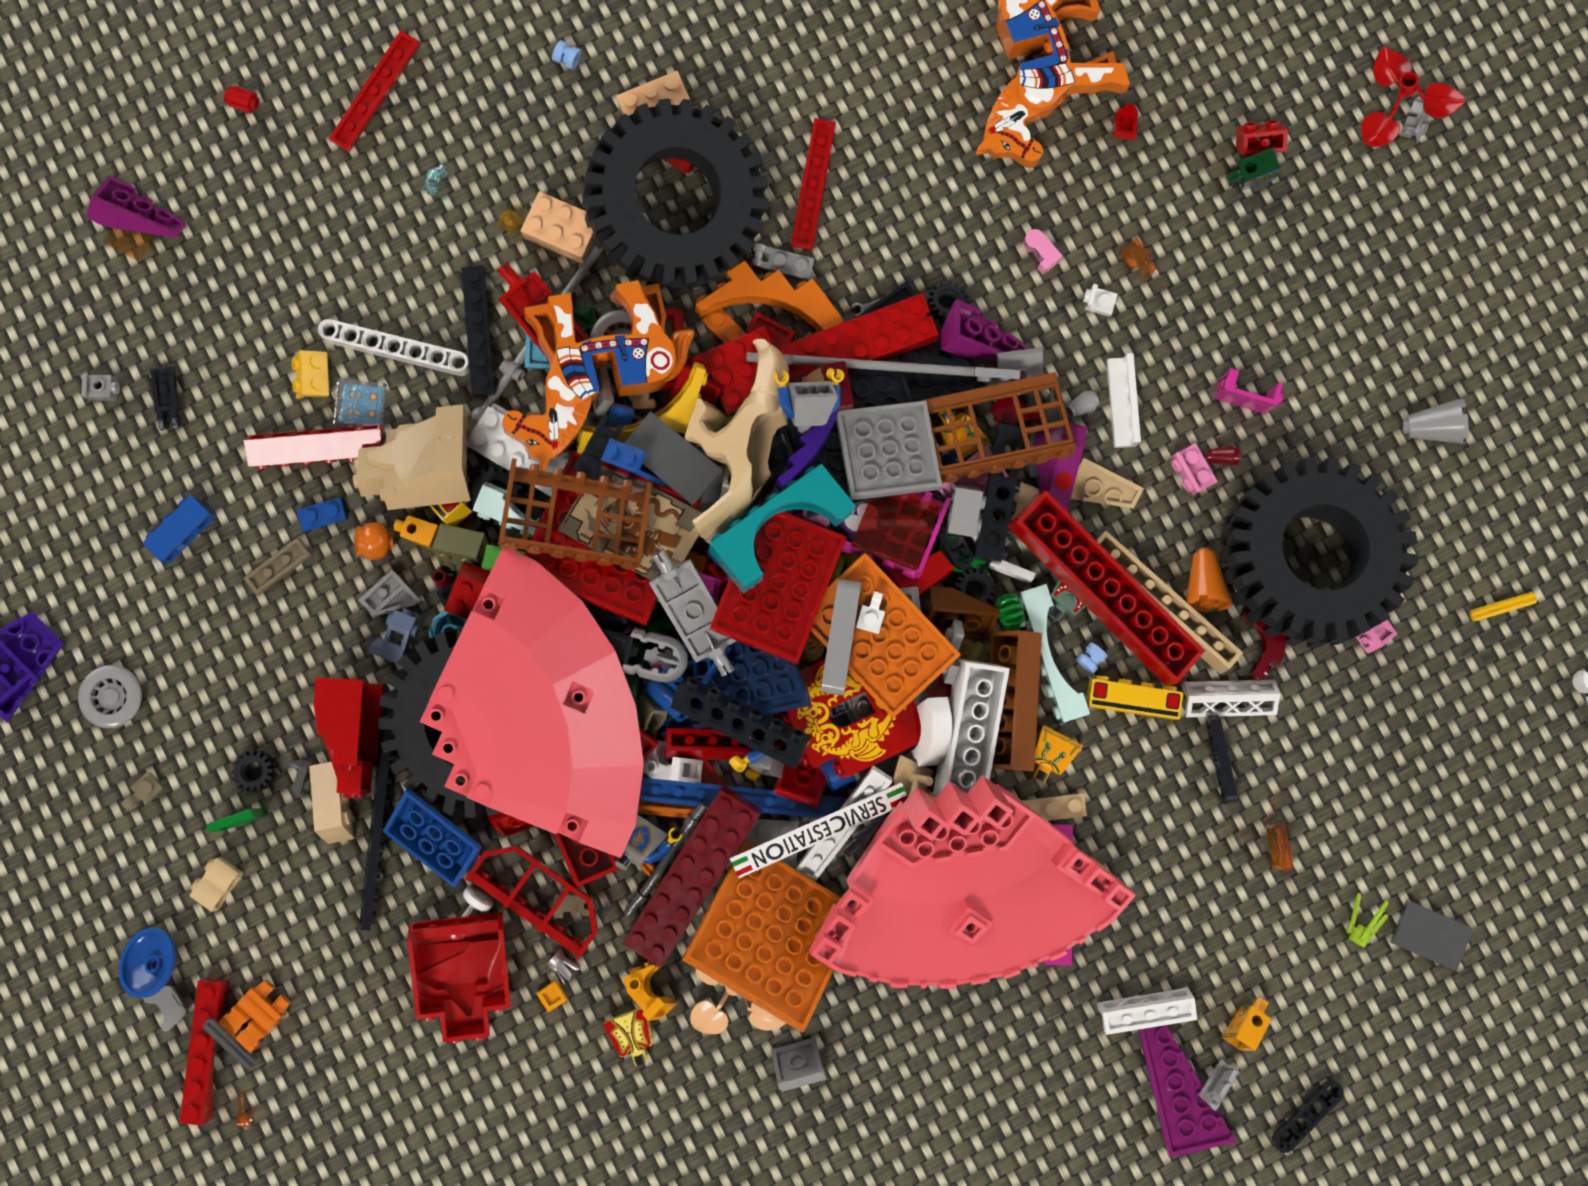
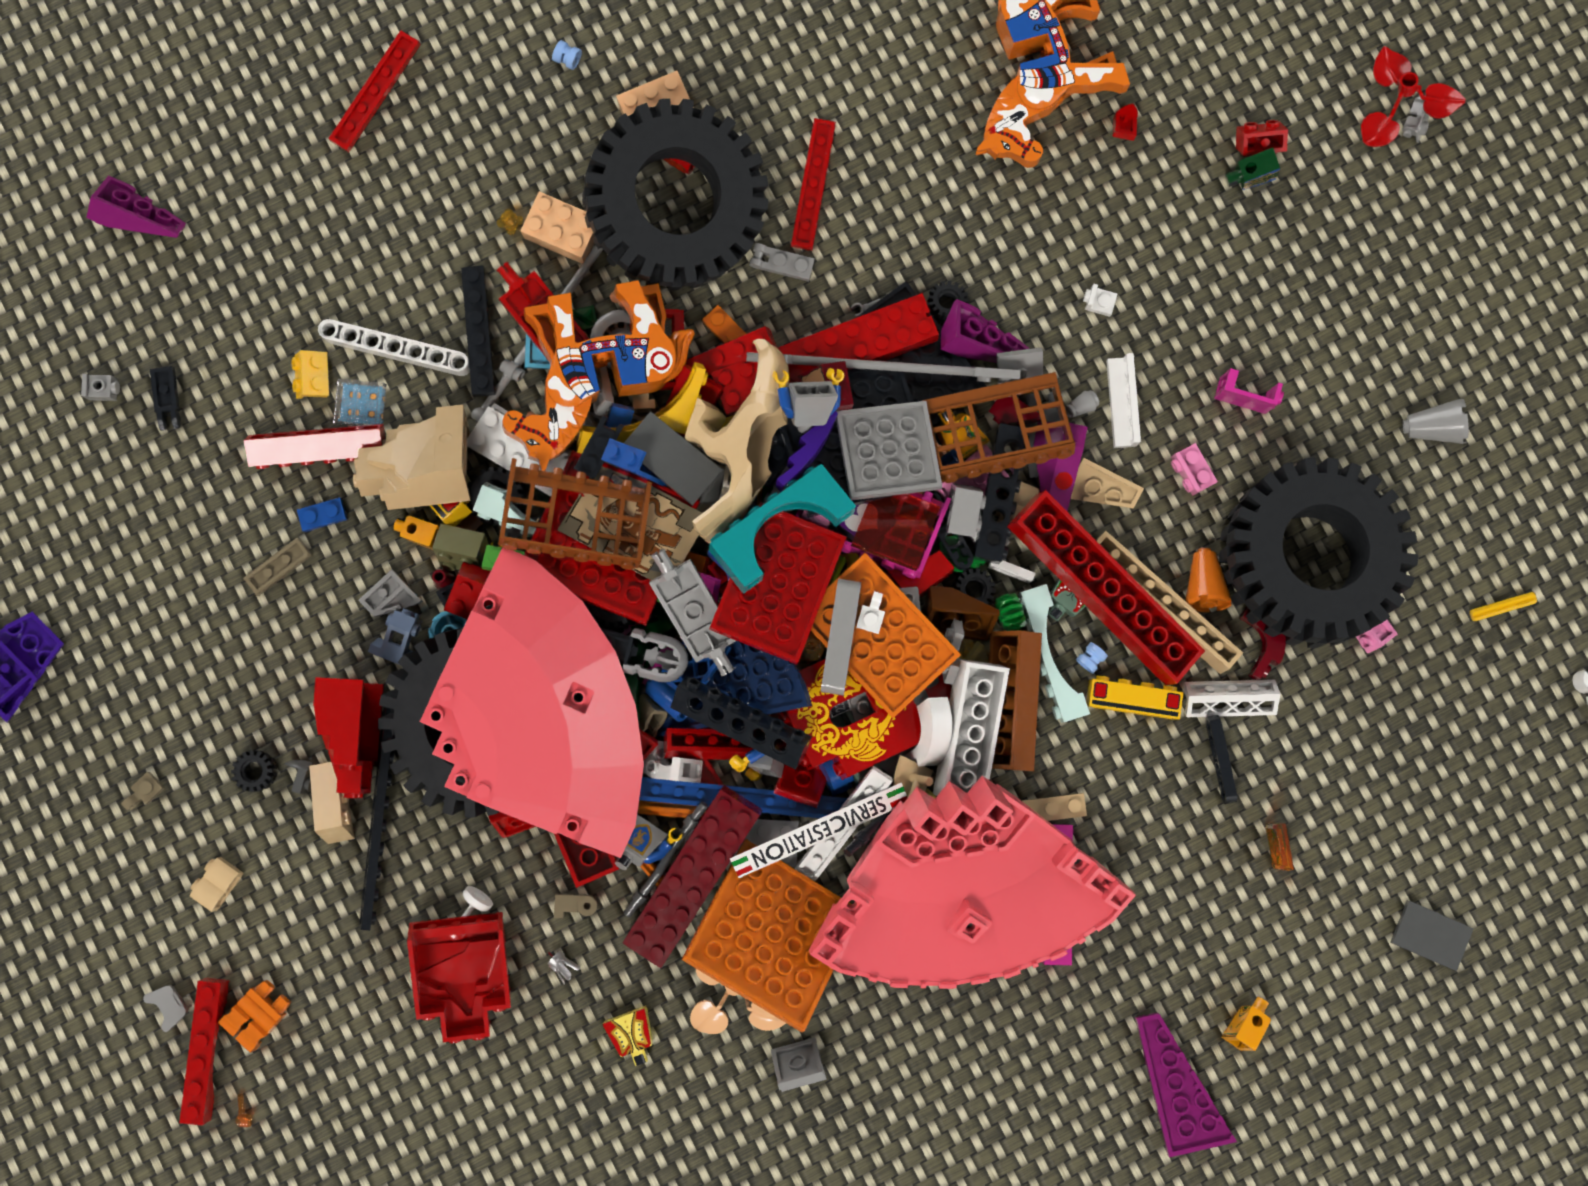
light grey wheel [78,665,142,728] -> none
clear orange piece [105,228,155,262] -> none
blue dish [118,928,176,998] -> none
blue brick [142,495,216,565] -> none
dark grey axle [203,1018,256,1069] -> none
green tile [206,808,266,833] -> none
red brick [224,85,260,114] -> none
orange piece [354,522,393,560] -> none
blue slope [383,789,482,888] -> none
clear light blue arm [422,164,448,196] -> none
red plate [465,845,599,960] -> none
light orange tile [536,979,568,1012] -> none
light orange tile [623,962,678,1021] -> none
orange arch [695,261,844,332] -> none
red plate [746,312,796,347] -> none
bright pink leg [1023,229,1062,275] -> none
light orange torso [1033,725,1083,783] -> none
white fence [1097,988,1197,1035] -> none
clear orange plate [1119,238,1156,279] -> none
light grey hinge [1199,1059,1240,1111] -> none
dark red cone [1206,445,1240,467] -> none
black beam [1272,1080,1344,1153] -> none
lime plant [1346,893,1389,948] -> none

